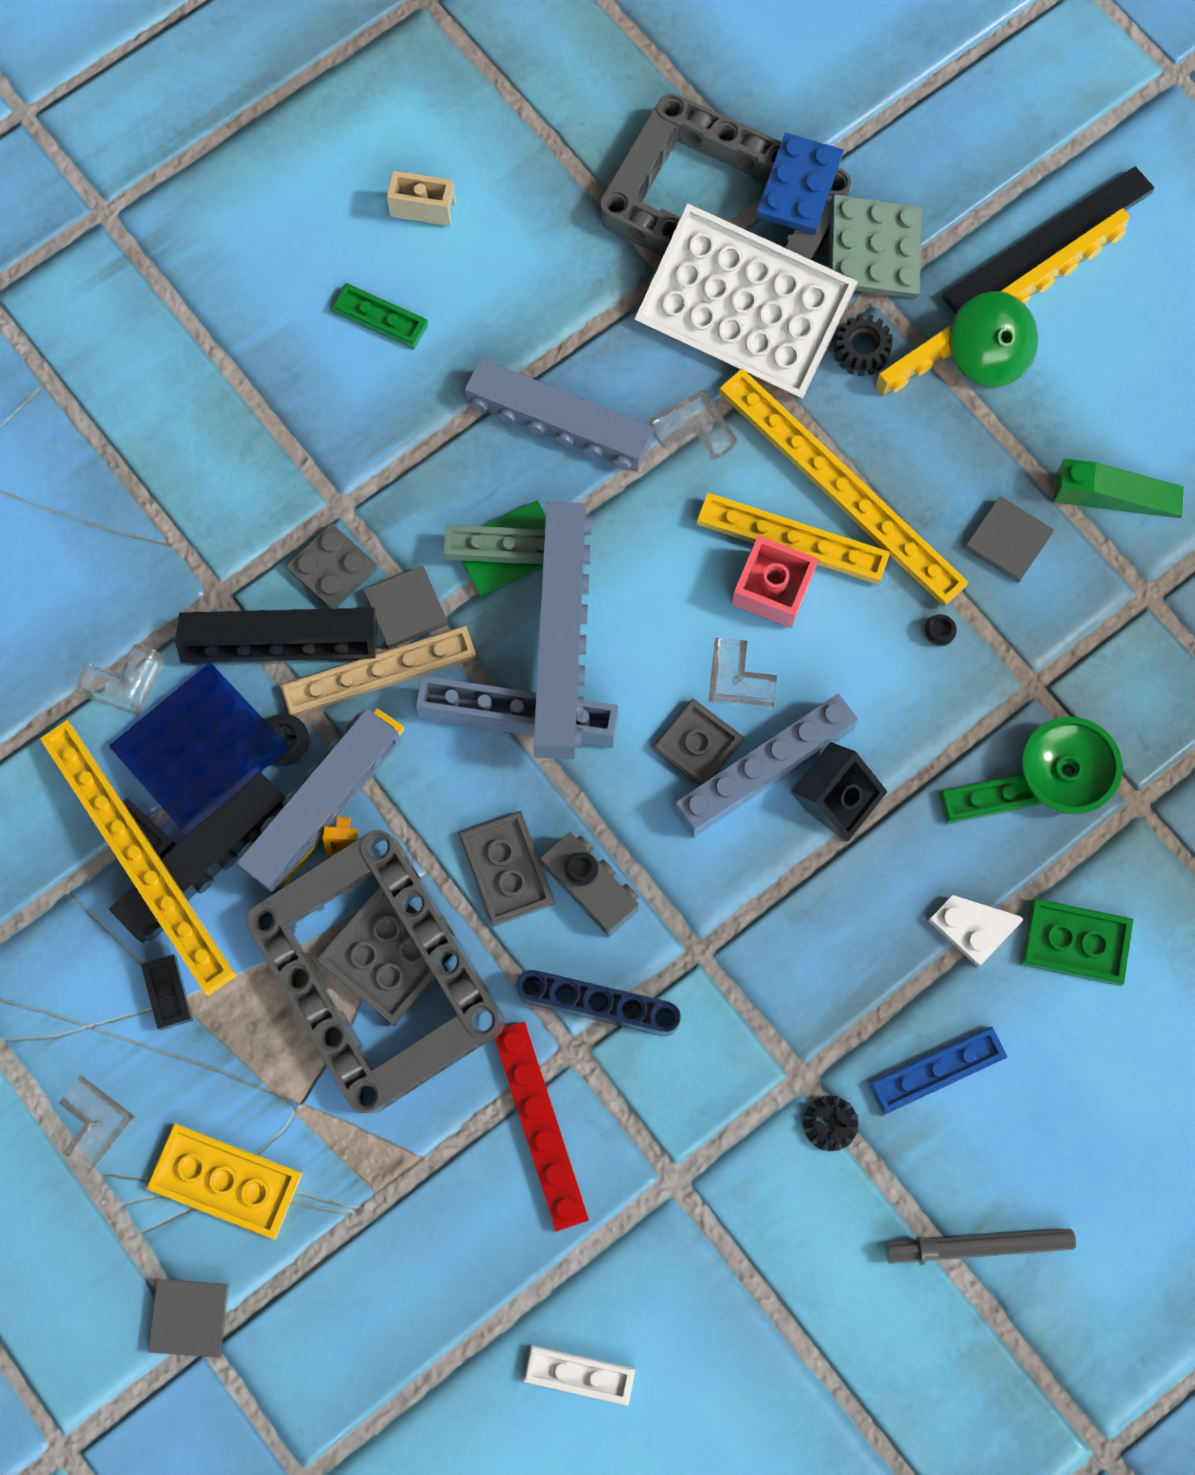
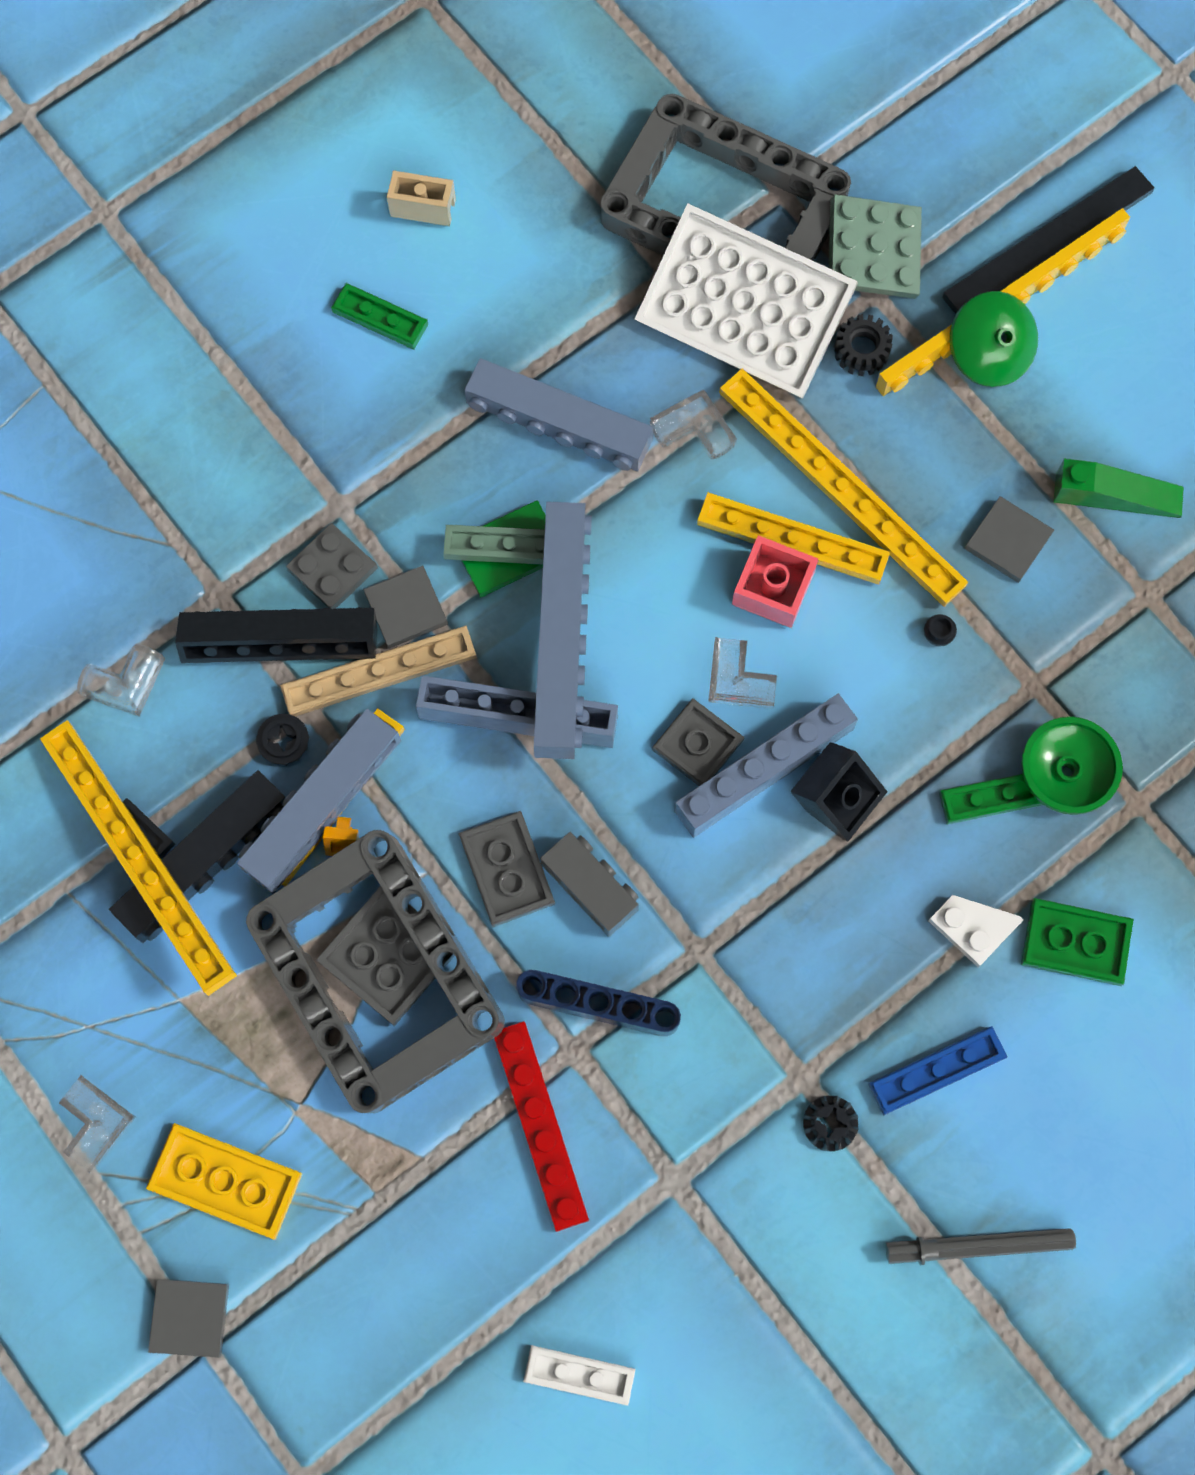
clear blue plate [109,662,289,835] -> none
black plate [141,954,193,1031] -> none
black plate [564,852,598,886] -> none
blue plate [756,132,844,235] -> none

